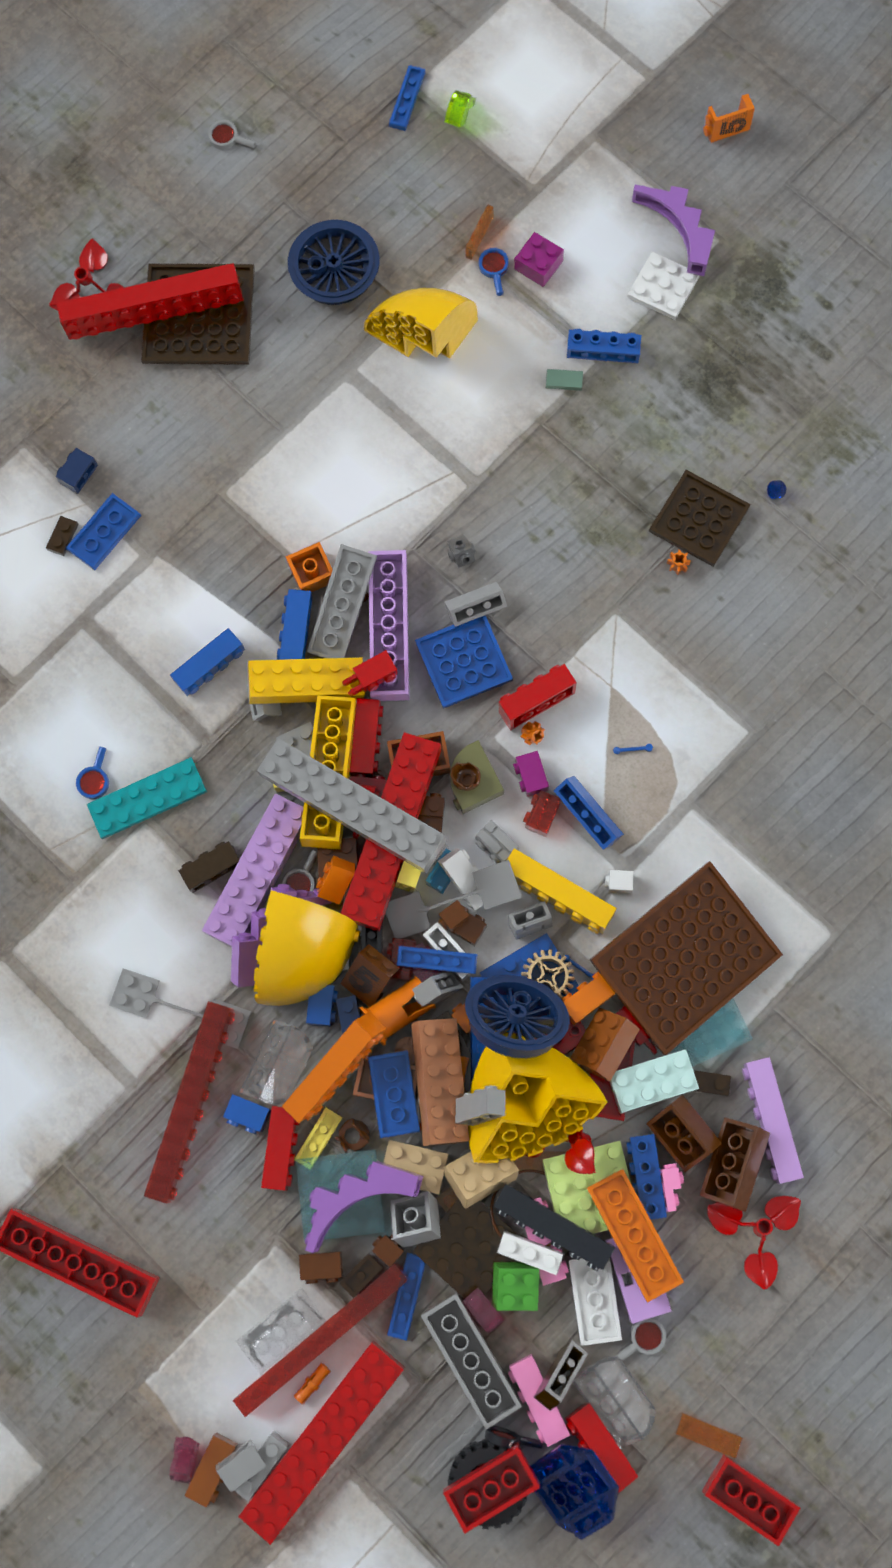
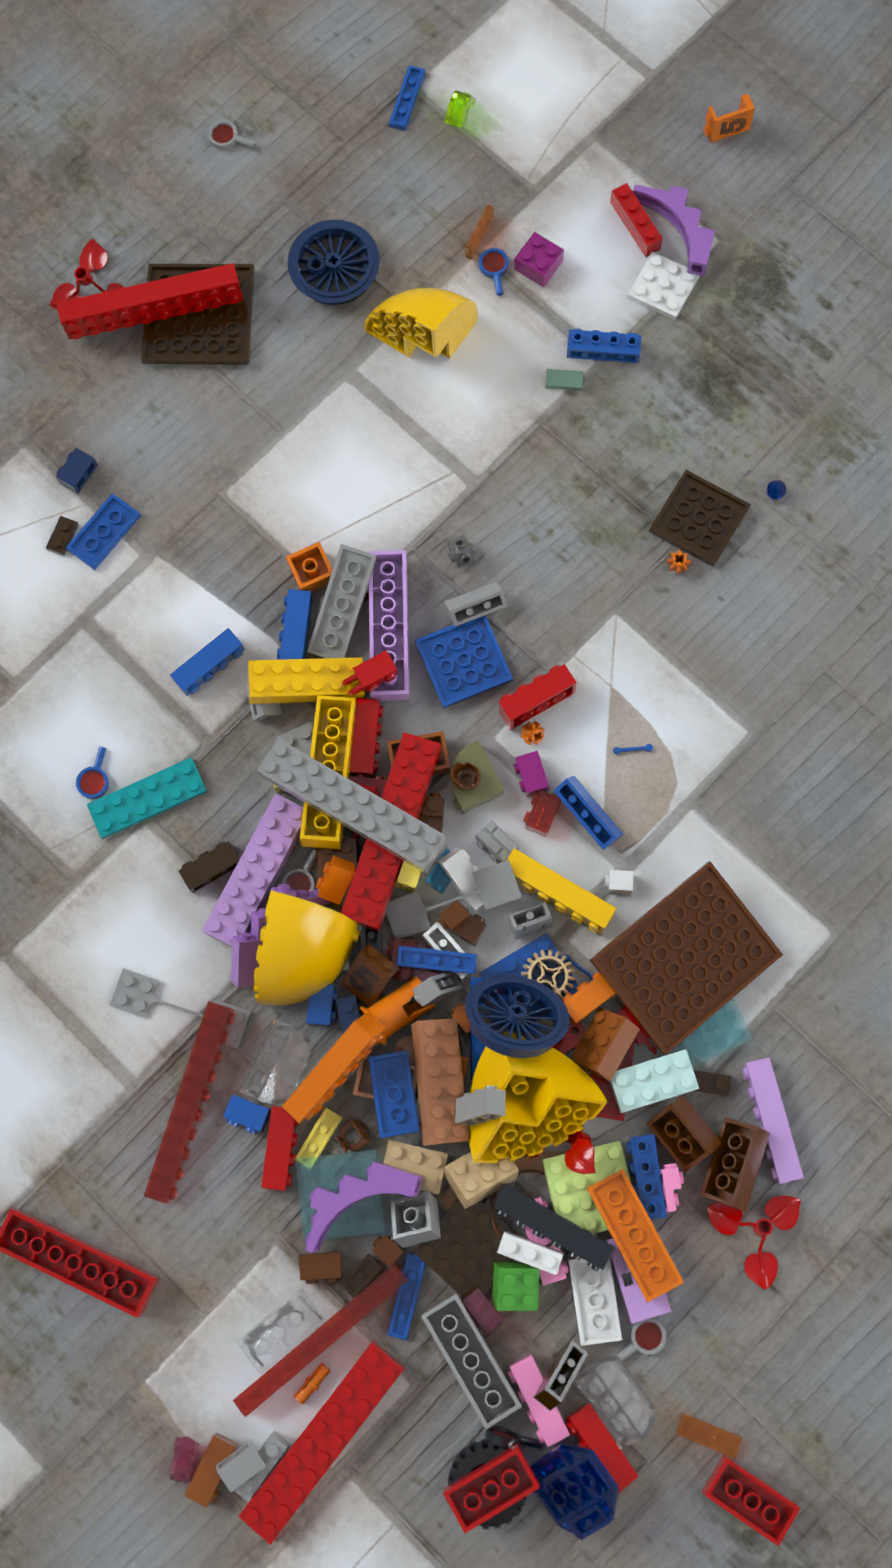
none -> red brick [610,183,663,258]

